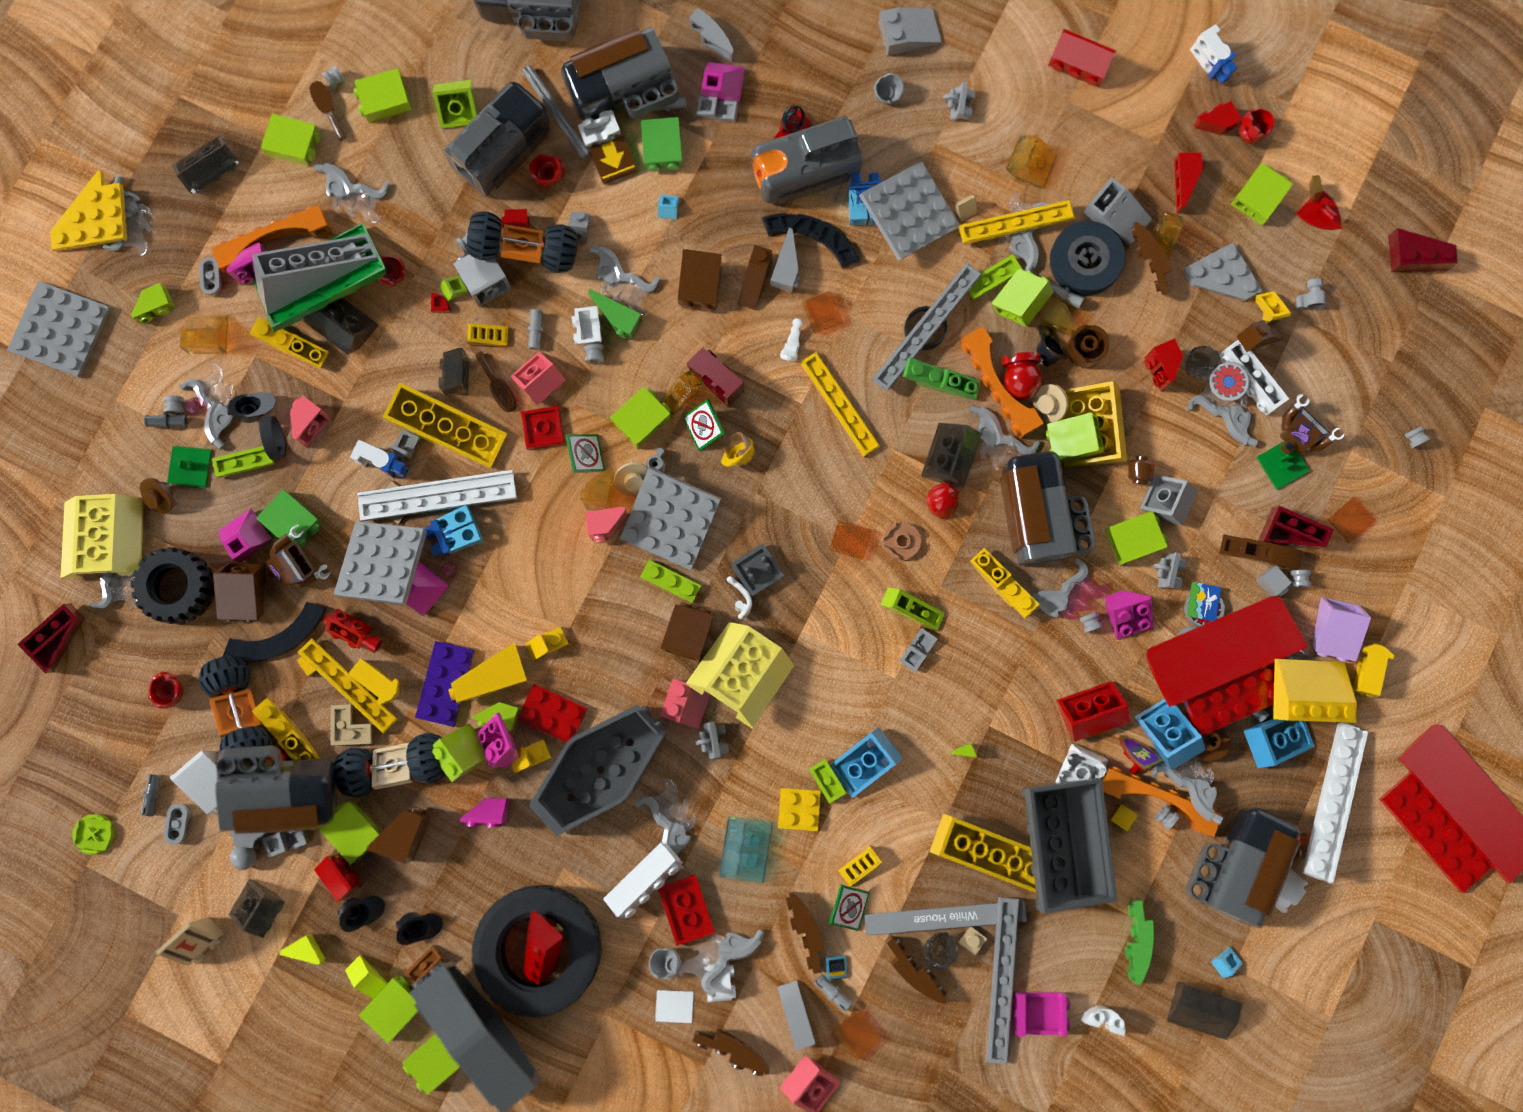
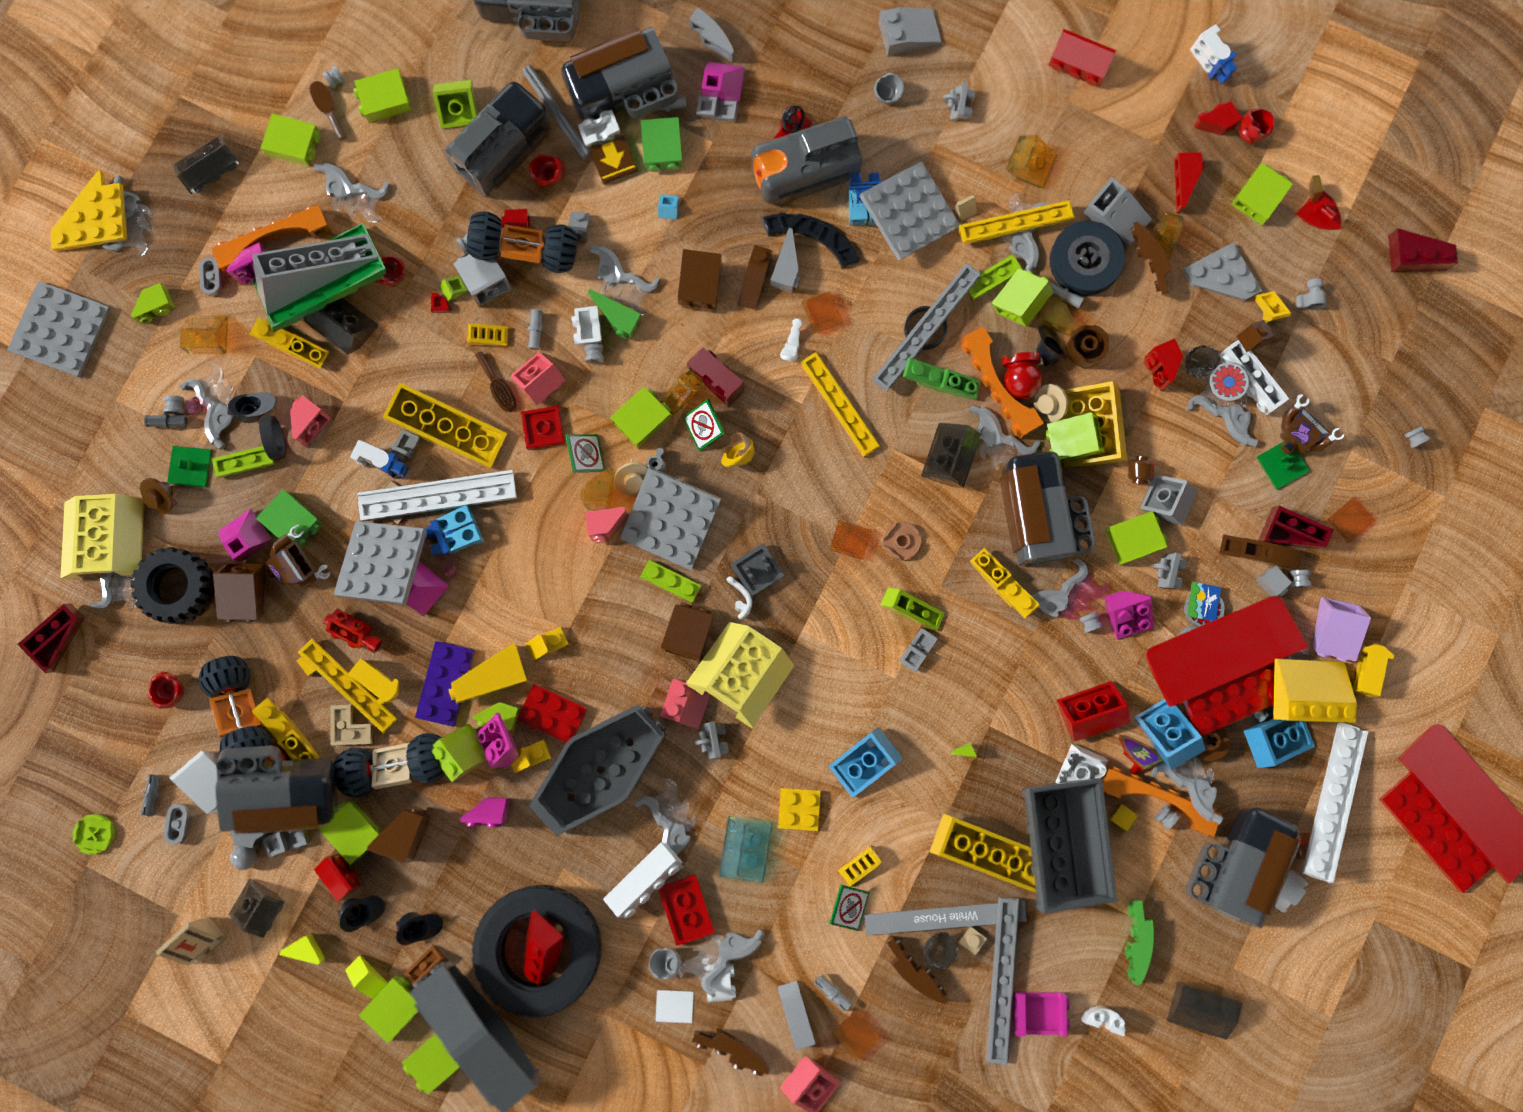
black tile [223,602,326,661] -> none
clear smoke slope [439,348,470,395] -> none
reddish brown slope [786,892,825,974] -> none
lime plate [809,759,846,804] -> none
slope [826,956,847,979] -> none
red hair [926,483,960,519] -> none
medium azure slope [1211,947,1243,978] -> none

